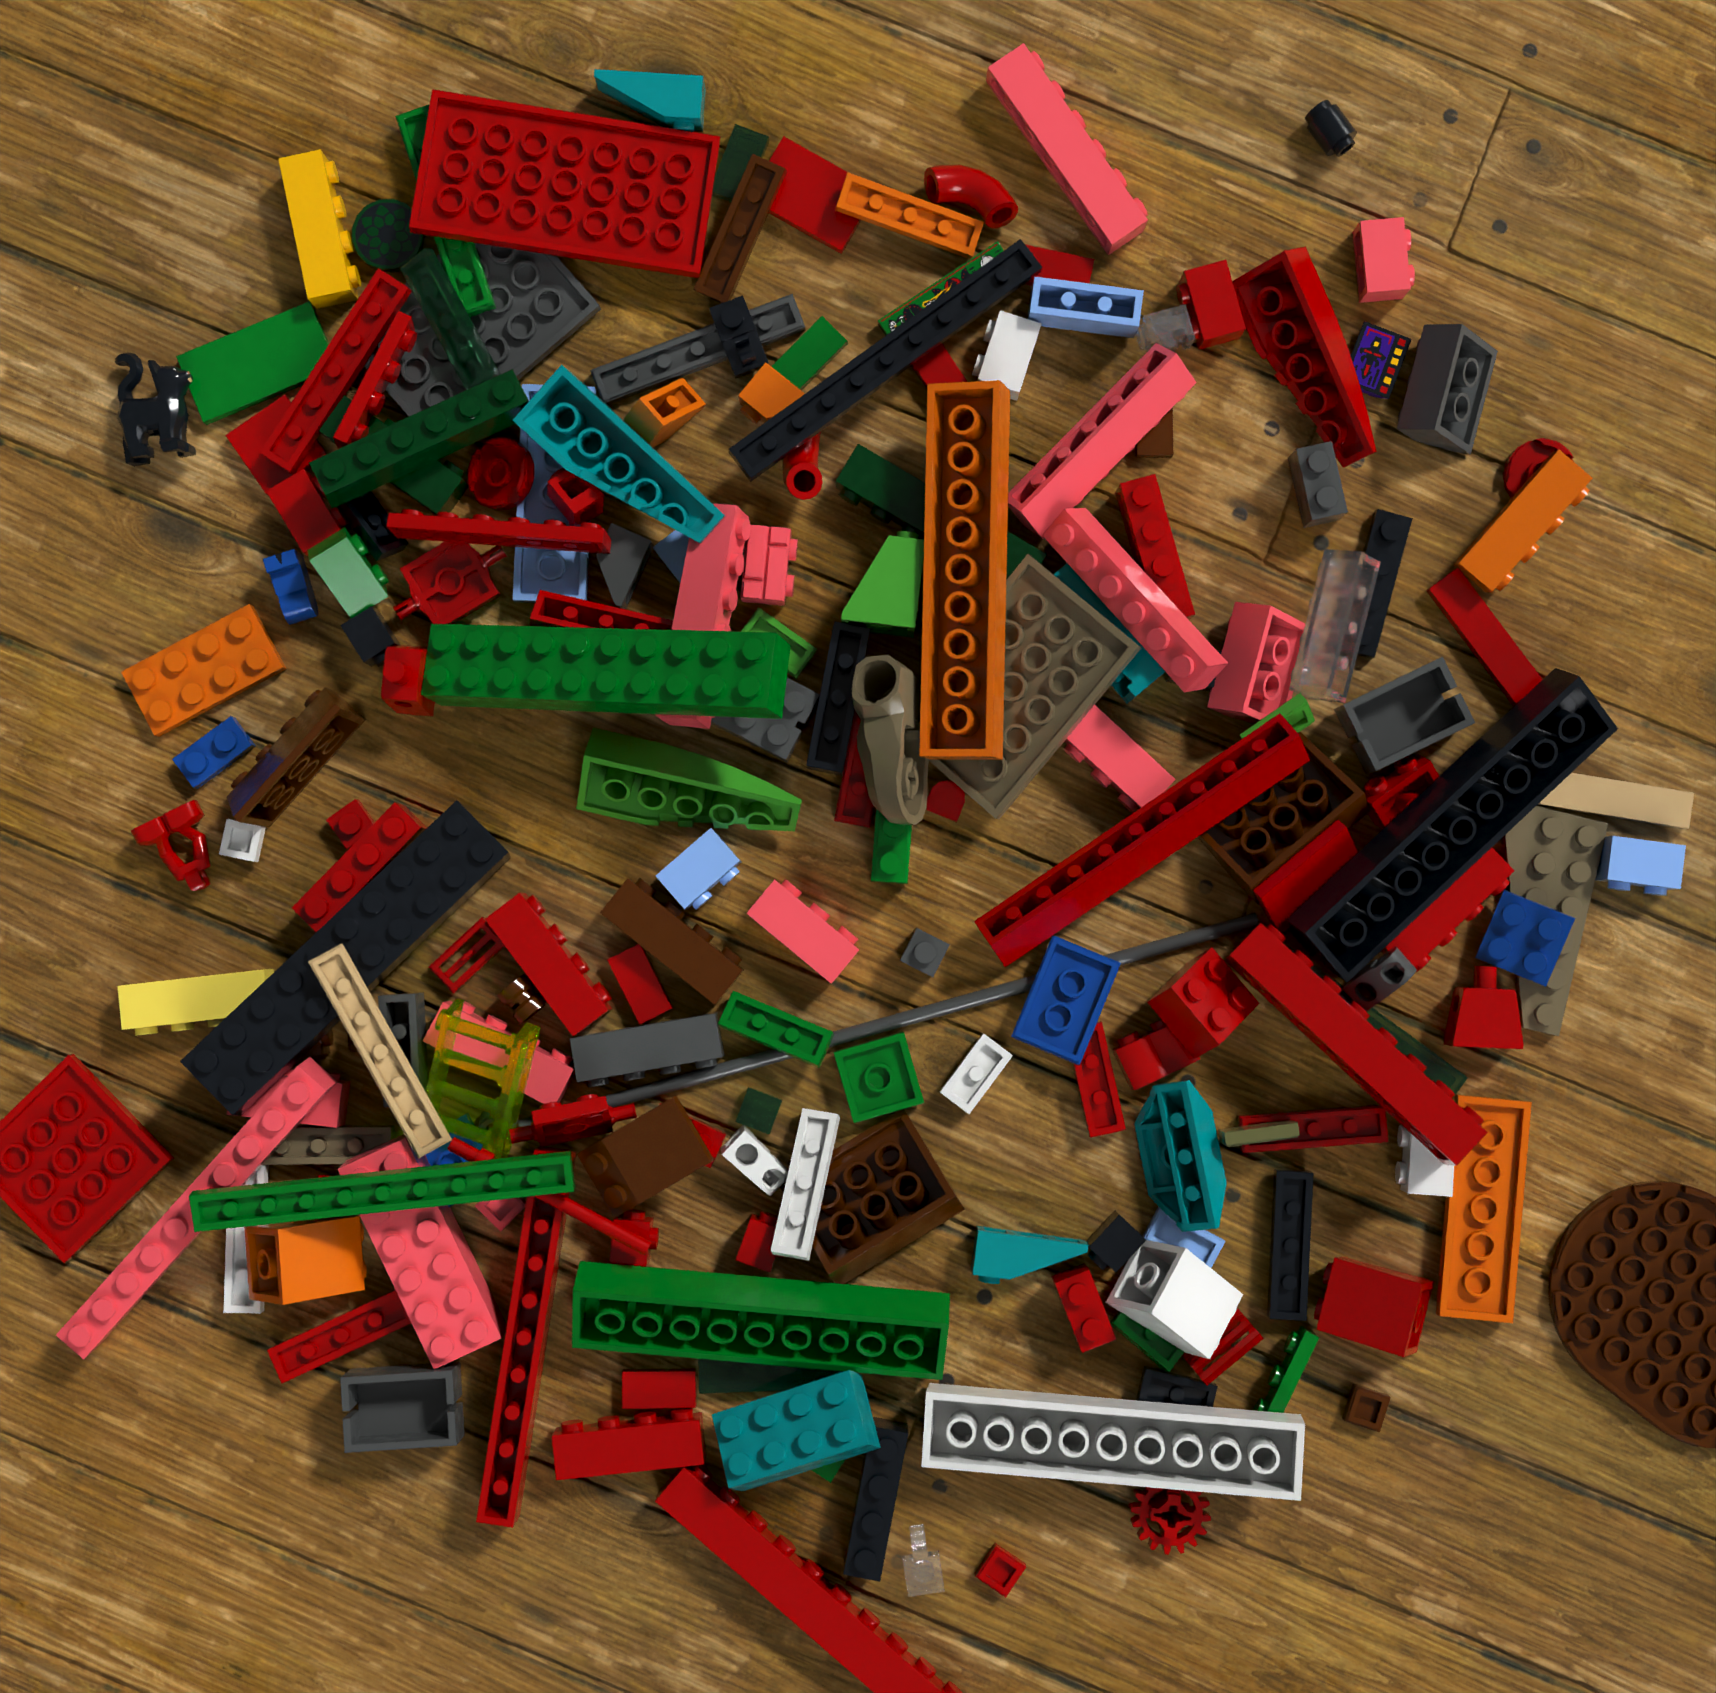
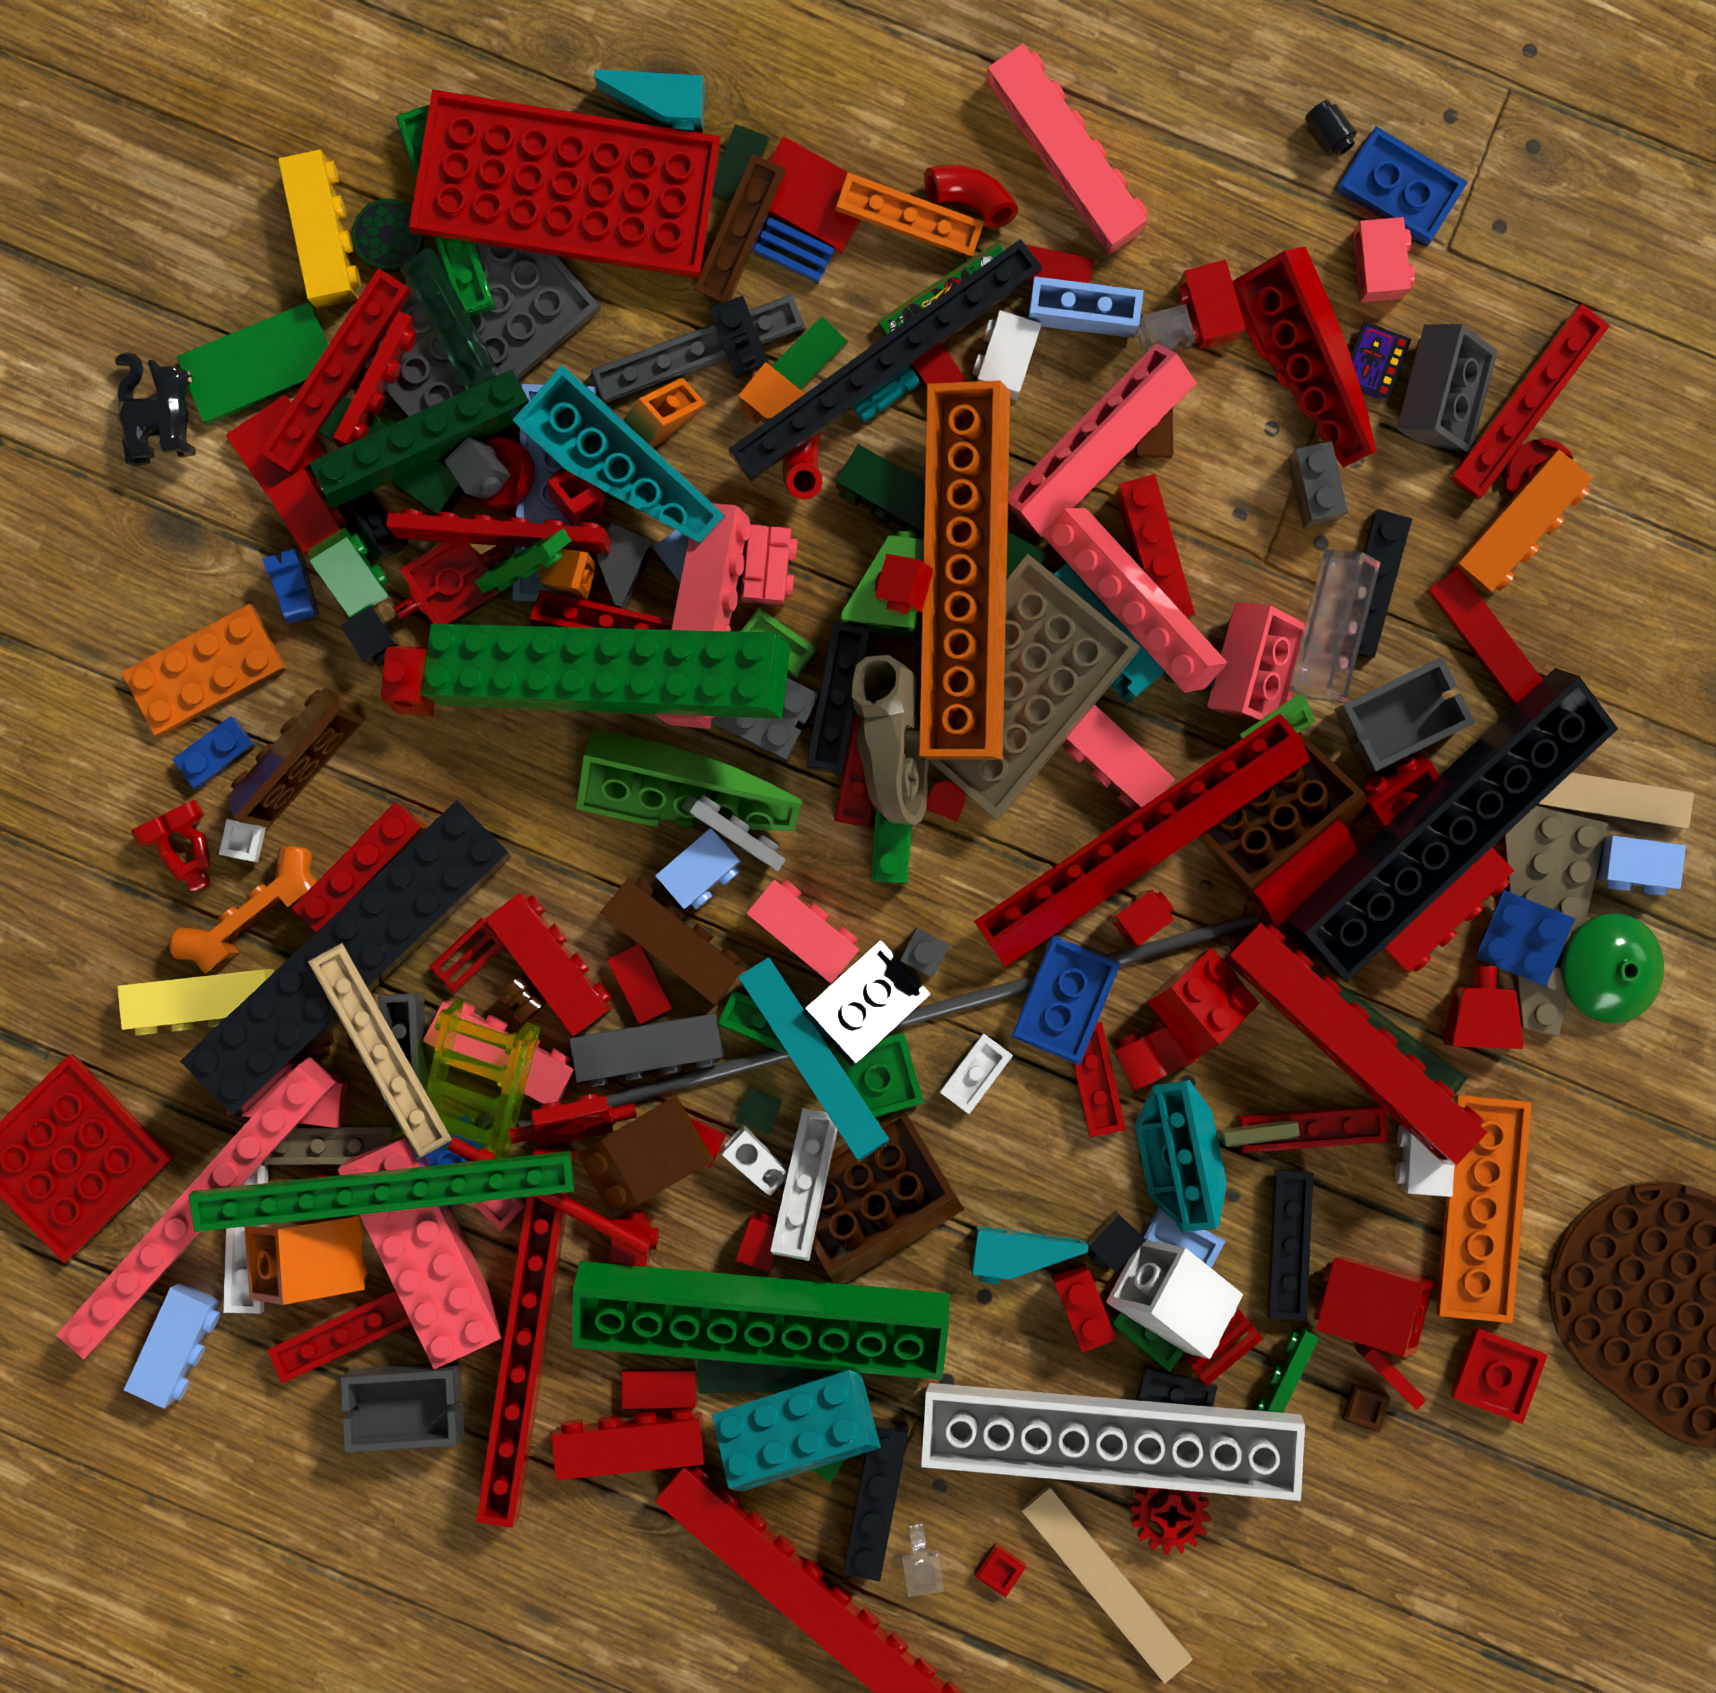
red plate [326,799,375,849] -> none
dark grey leg [1342,947,1417,1012] -> none
none -> light blue brick [124,1282,221,1408]
none -> orange plate [170,846,317,976]
none -> dark grey brick [444,436,511,500]
none -> green plate [475,529,572,594]
none -> orange slope [537,549,597,600]
none -> light grey plate [681,795,786,871]
none -> teal tile [738,957,890,1162]
none -> blue tile [754,217,834,284]
none -> plate [802,940,930,1067]
none -> teal axle [854,368,919,422]
none -> red brick [875,554,934,615]
none -> tan tile [1021,1485,1193,1684]
none -> red brick [1108,889,1175,946]
none -> blue tile [1336,126,1468,246]
none -> red tile [1356,1344,1426,1410]
none -> red plate [1449,304,1610,500]
none -> red plate [1450,1326,1548,1424]
none -> green dish [1561,914,1664,1024]

